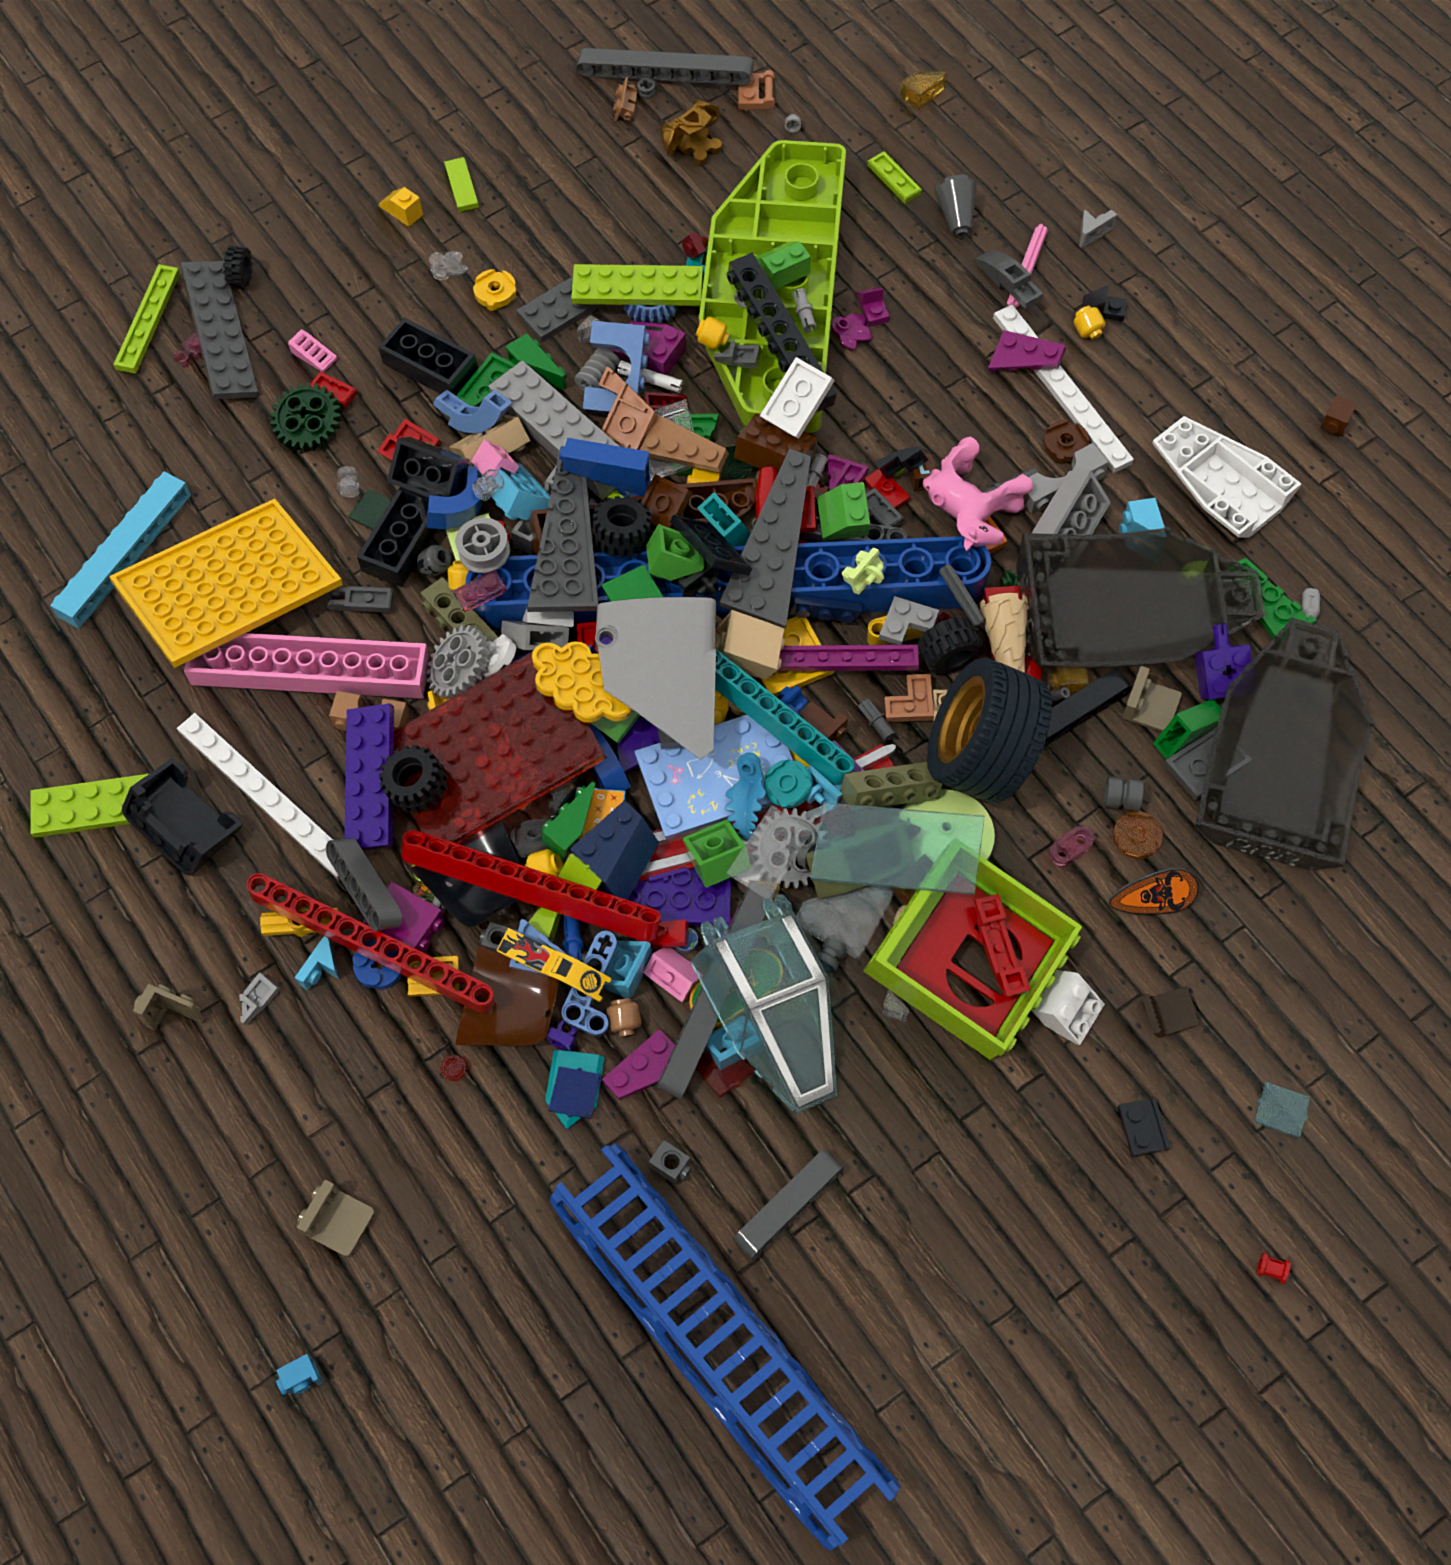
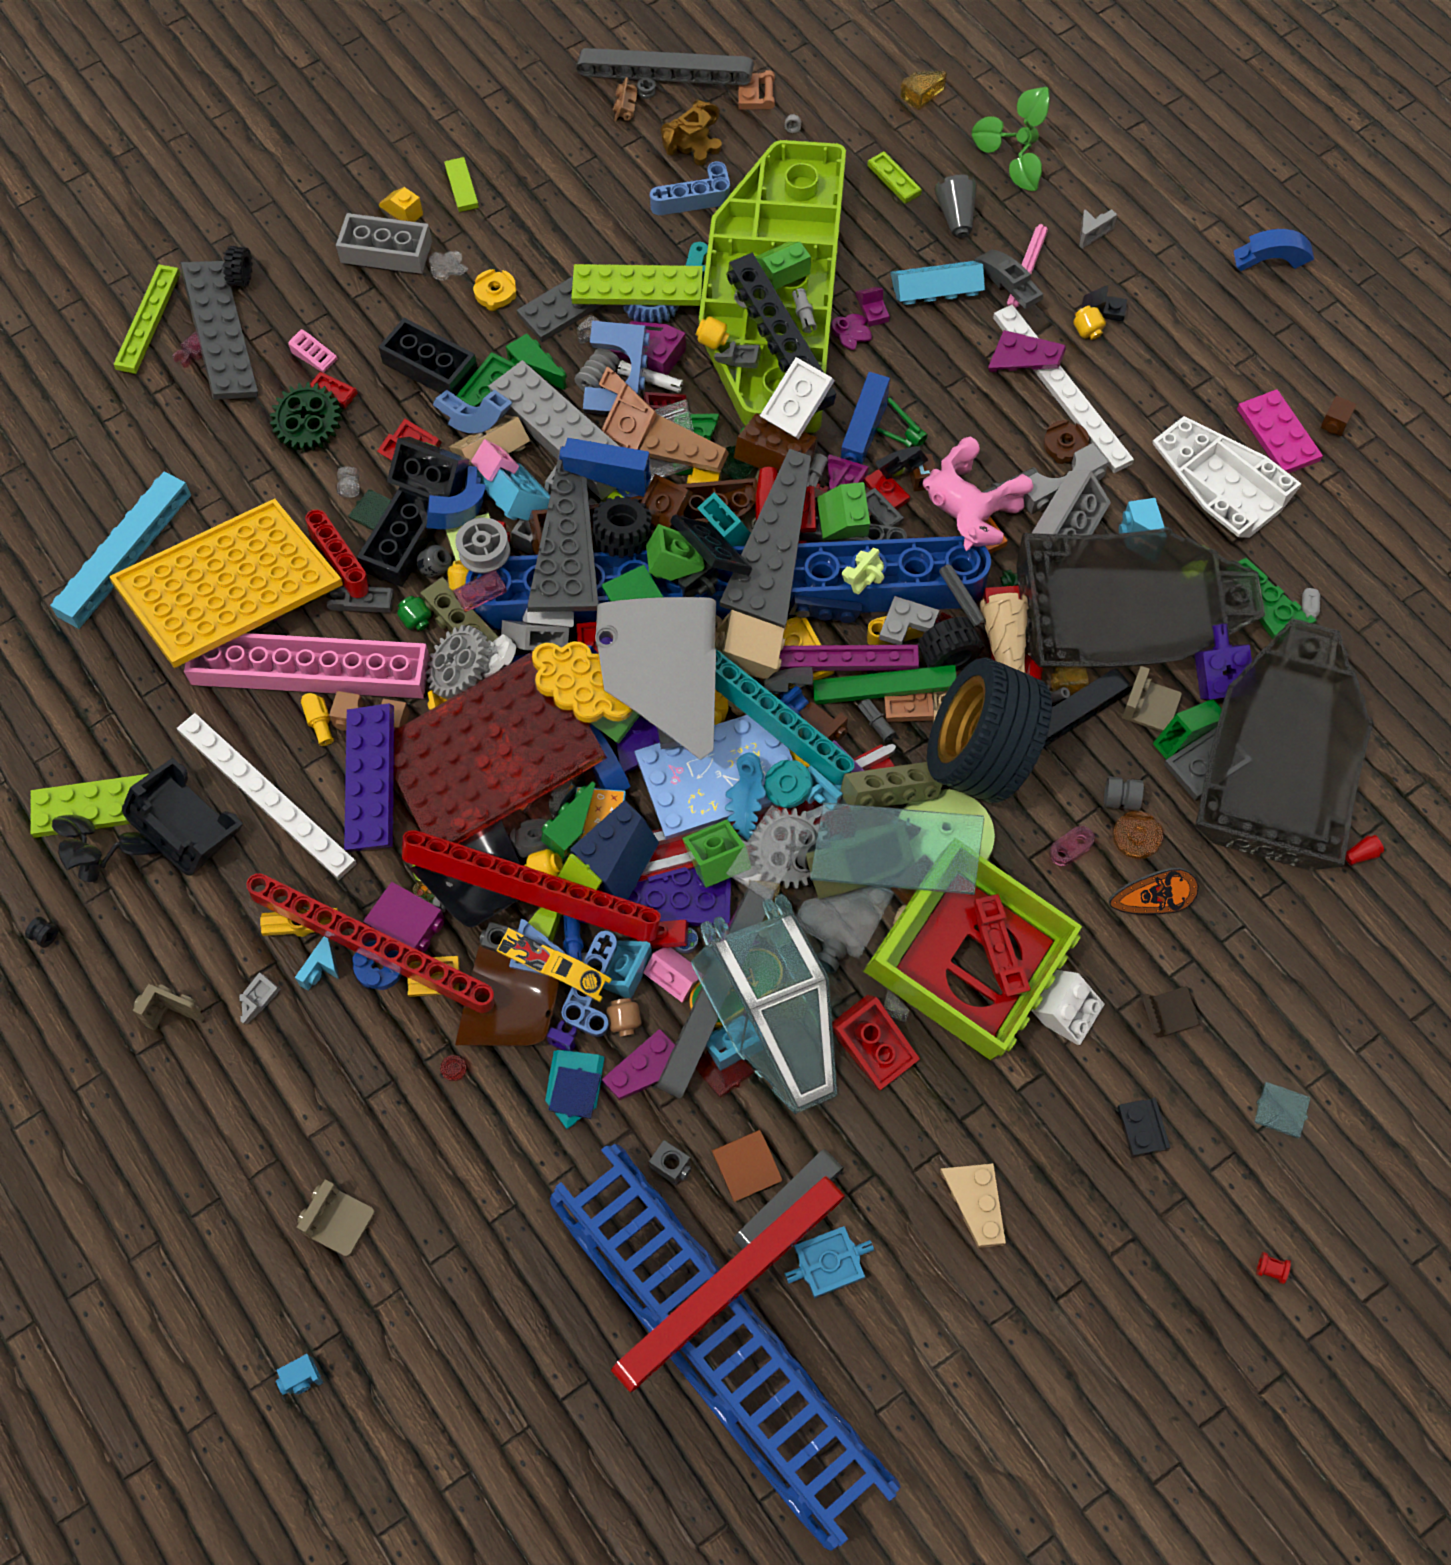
dark grey beam [326,838,402,931] -> none
black tyre [379,745,448,813] -> none
clear wheel [472,469,504,501] -> none
dark red plate [682,231,709,260] -> none
none -> black wheel [25,917,58,948]
none -> black plant [52,815,161,882]
none -> yellow arm [301,693,334,746]
none -> red beam [305,509,369,598]
none -> light grey brick [336,213,432,274]
none -> green head [397,596,432,631]
none -> red beam [611,1176,846,1393]
none -> medium blue beam [650,161,730,215]
none -> dark orange slope [711,1130,783,1202]
none -> dark grey slope [763,667,813,694]
none -> dark azure plate [784,1226,874,1299]
none -> green tile [813,665,957,705]
none -> red slope [830,995,920,1090]
none -> blue slope [841,372,890,464]
none -> green plant [877,398,928,448]
none -> medium azure slope [890,261,985,305]
none -> tan wing [940,1164,1006,1248]
none -> bright green plant [972,87,1050,191]
none -> blue arch [1234,229,1314,271]
none -> dark pink plate [1237,389,1323,473]
none -> red cone [1344,835,1384,865]

